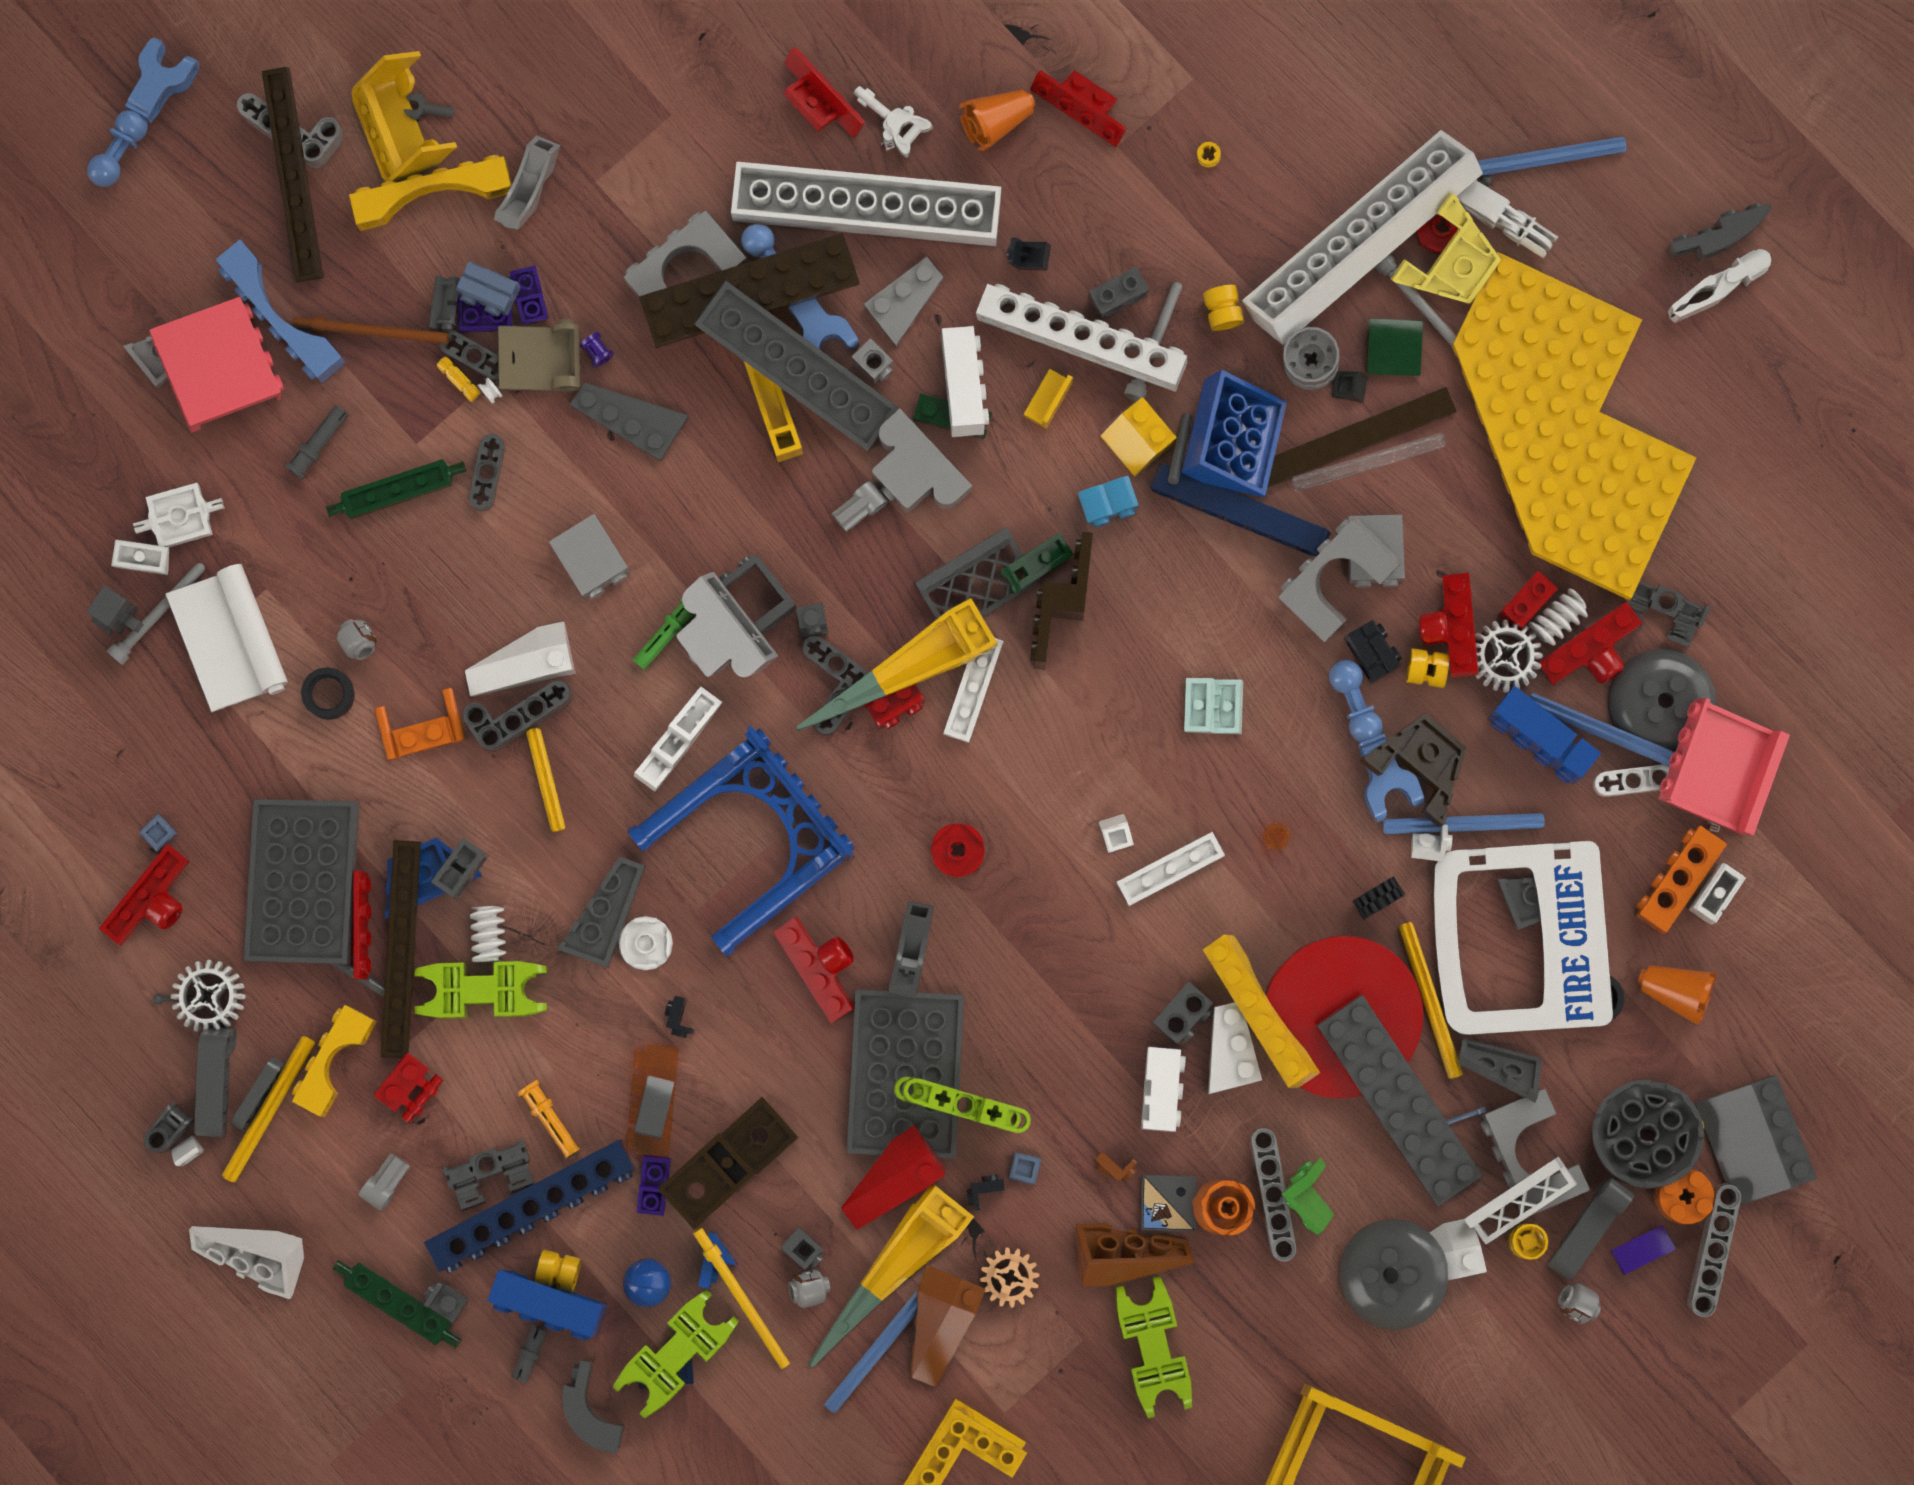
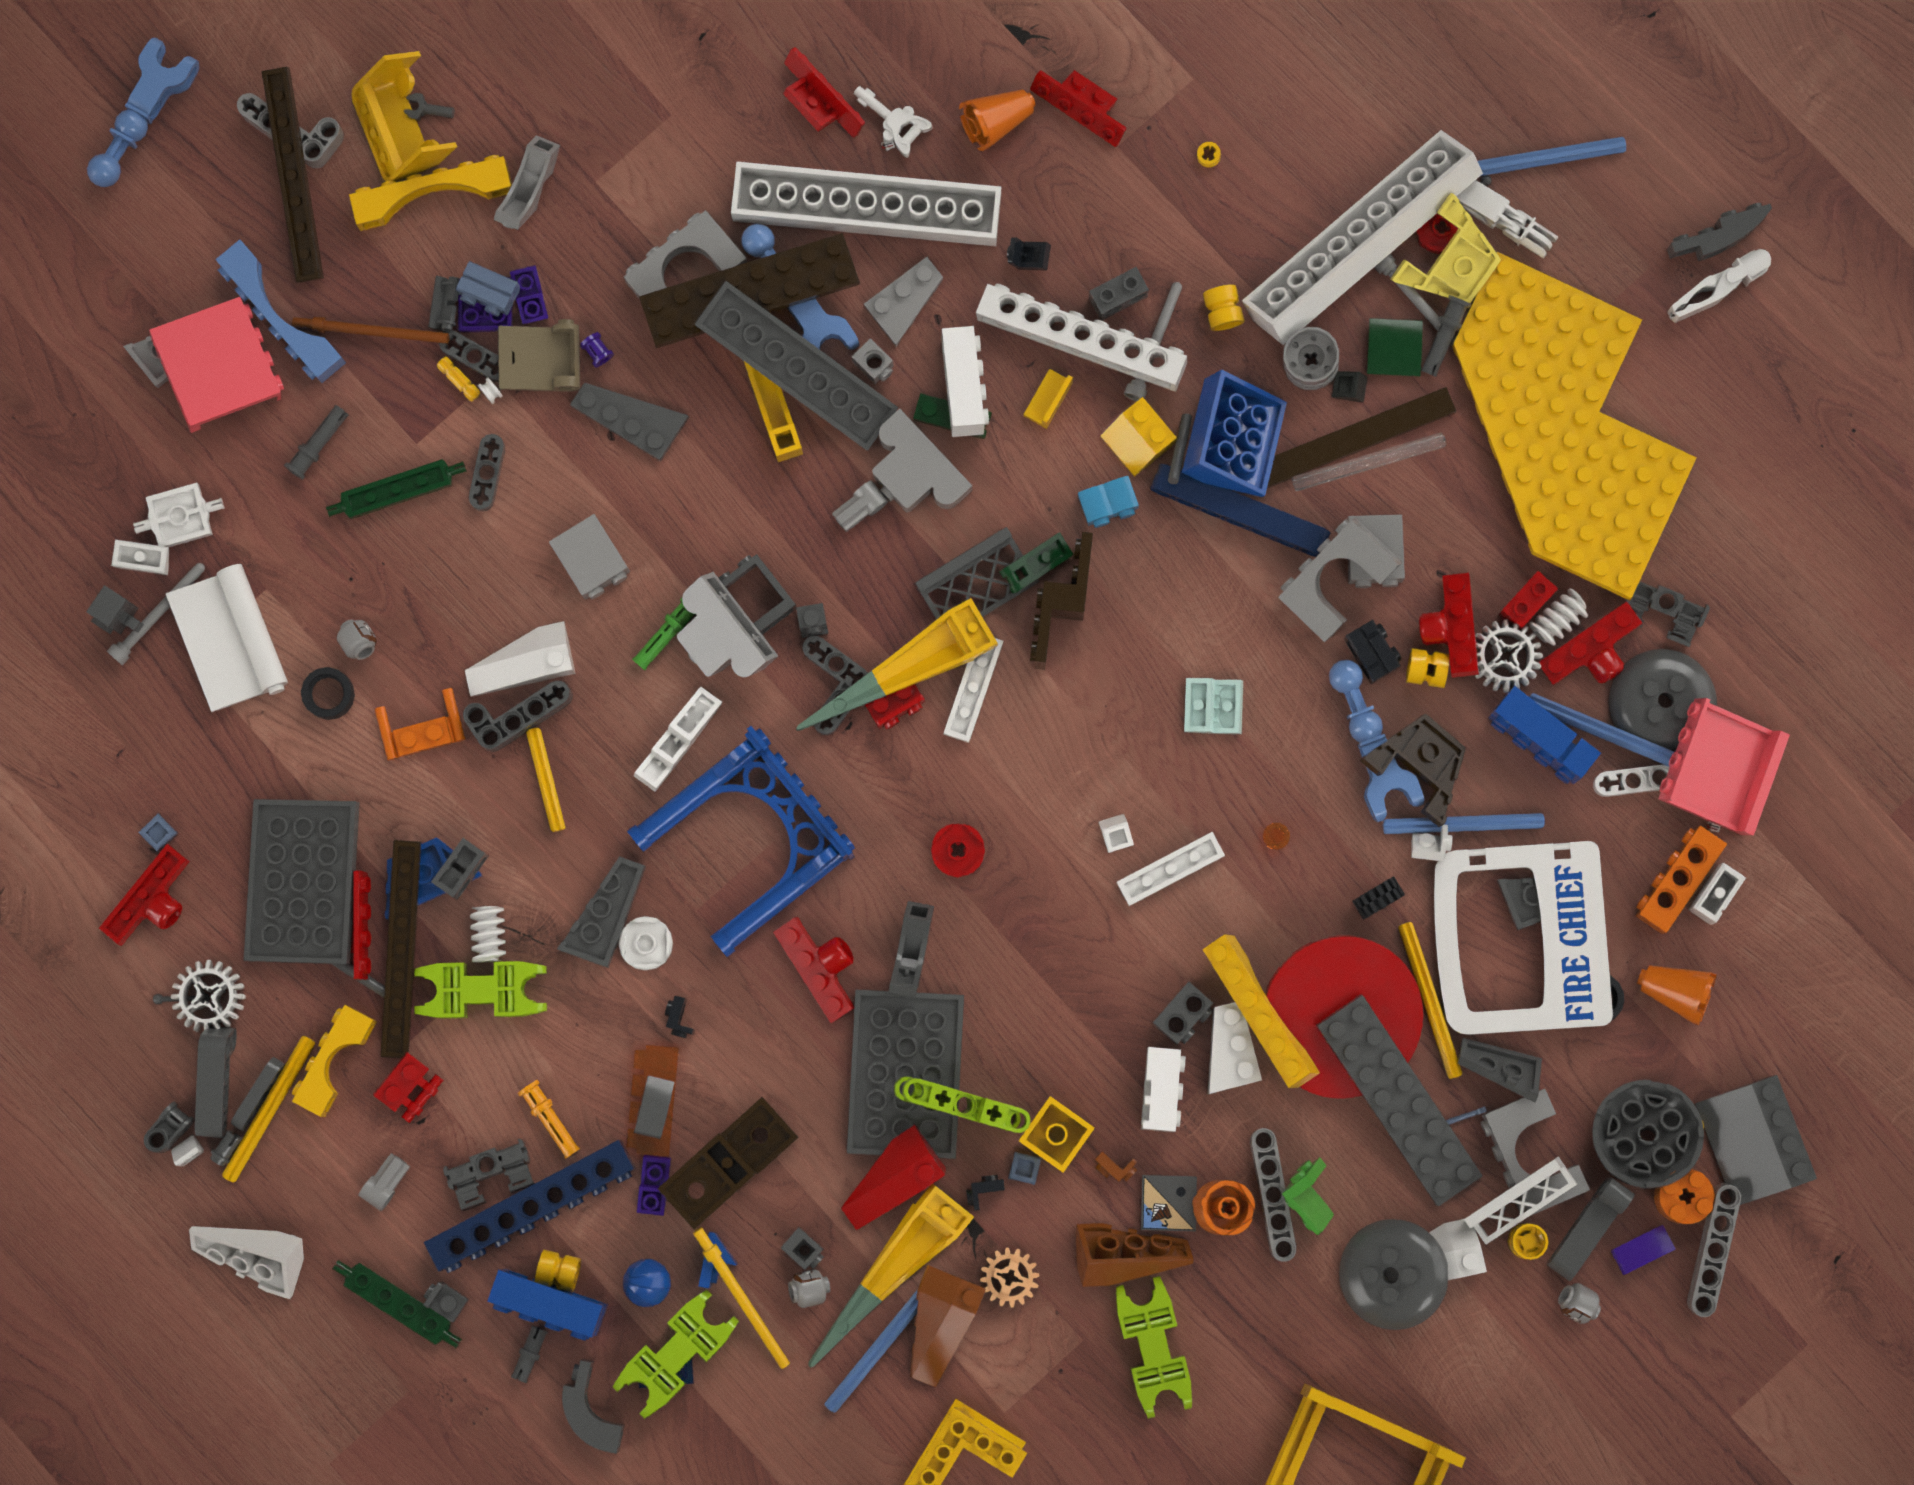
none -> dark grey pin [210,1130,242,1167]
none -> yellow brick [1018,1096,1095,1173]
none -> dark grey pin [1421,295,1471,377]

